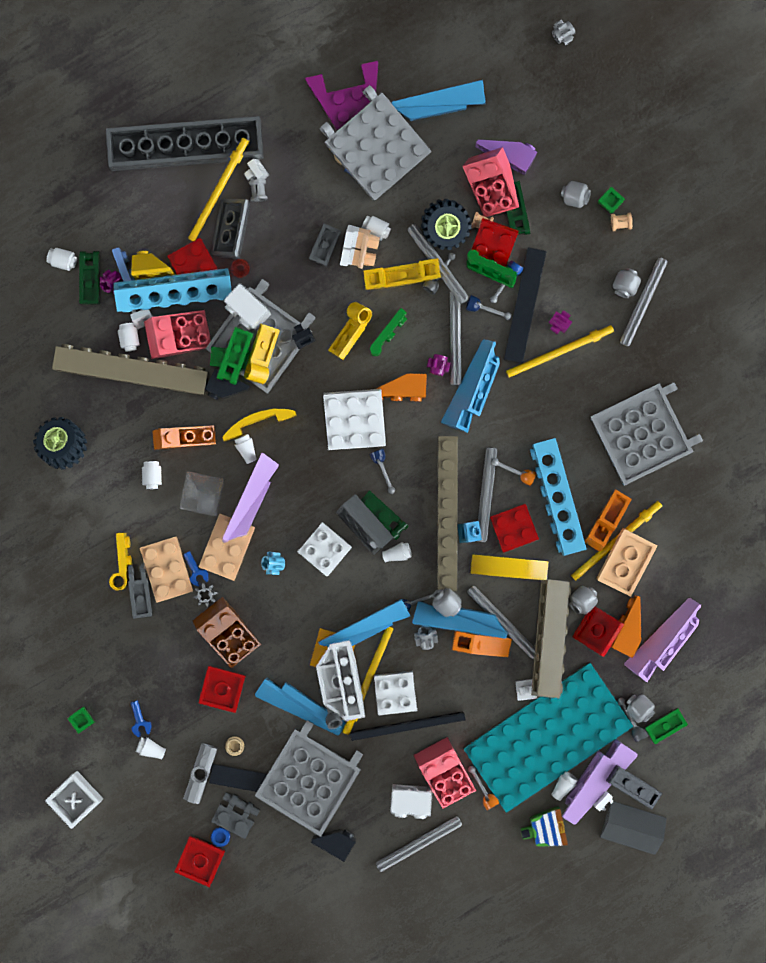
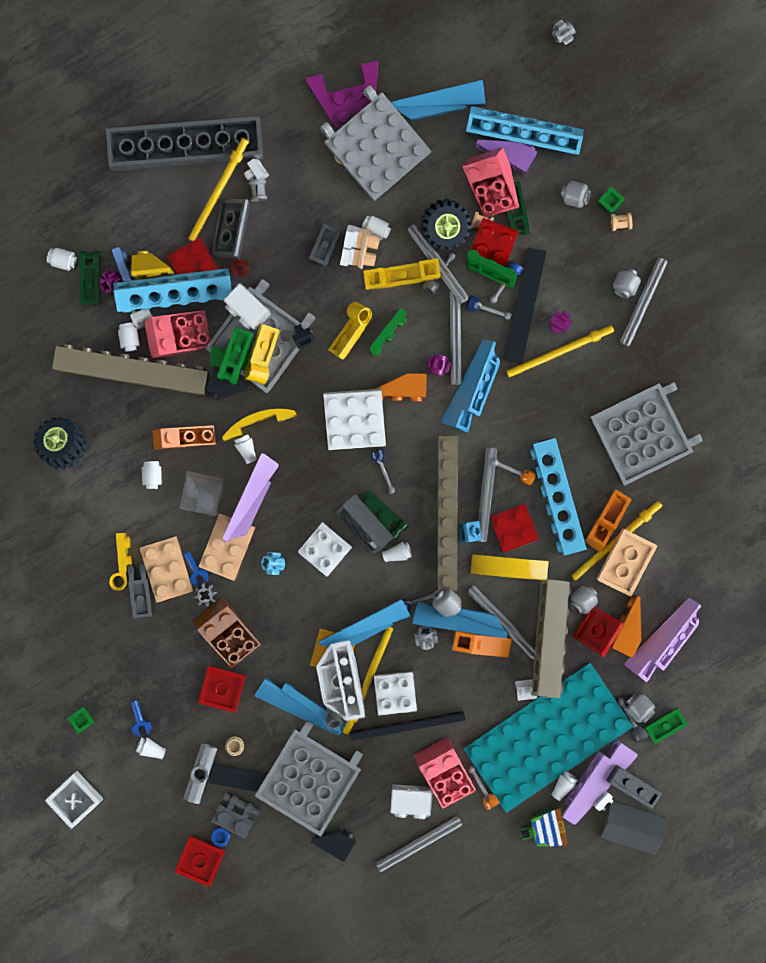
none -> medium azure brick [466,106,584,155]

